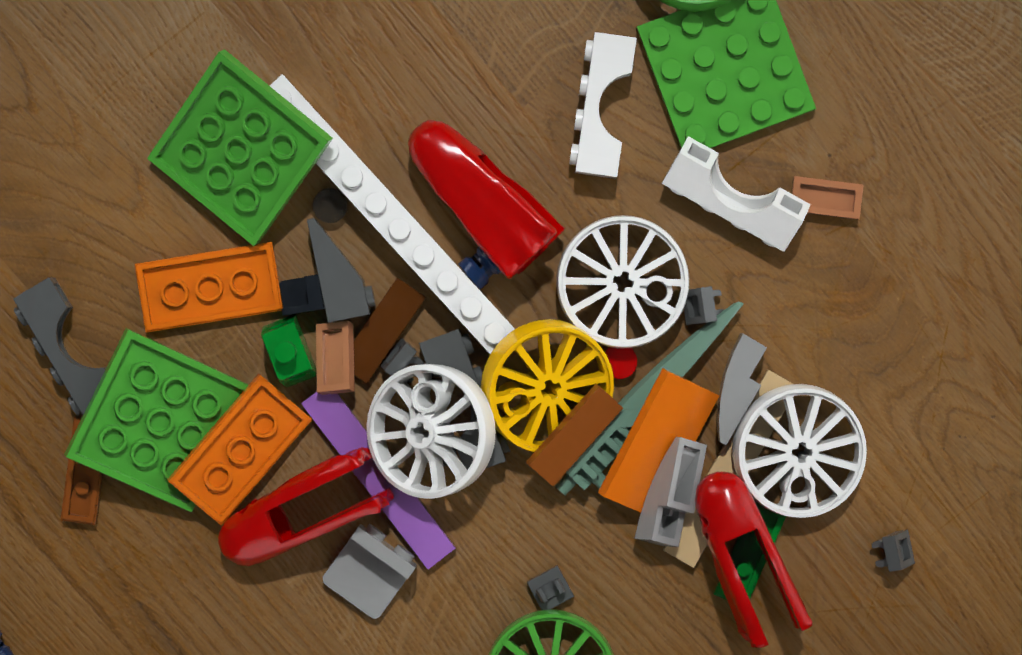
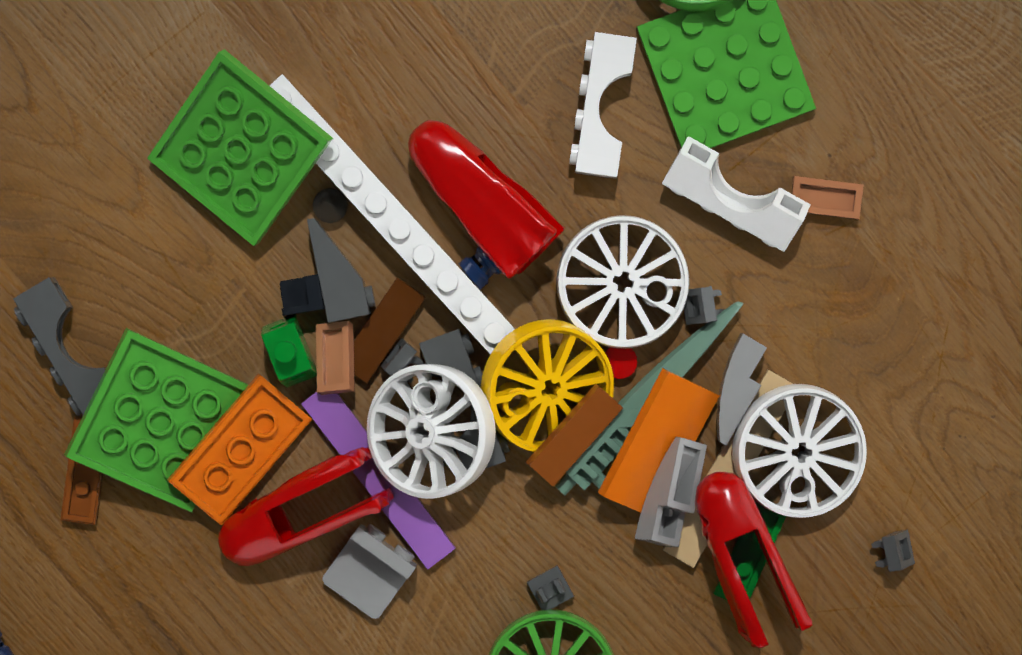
orange tile [135,242,283,333] -> none

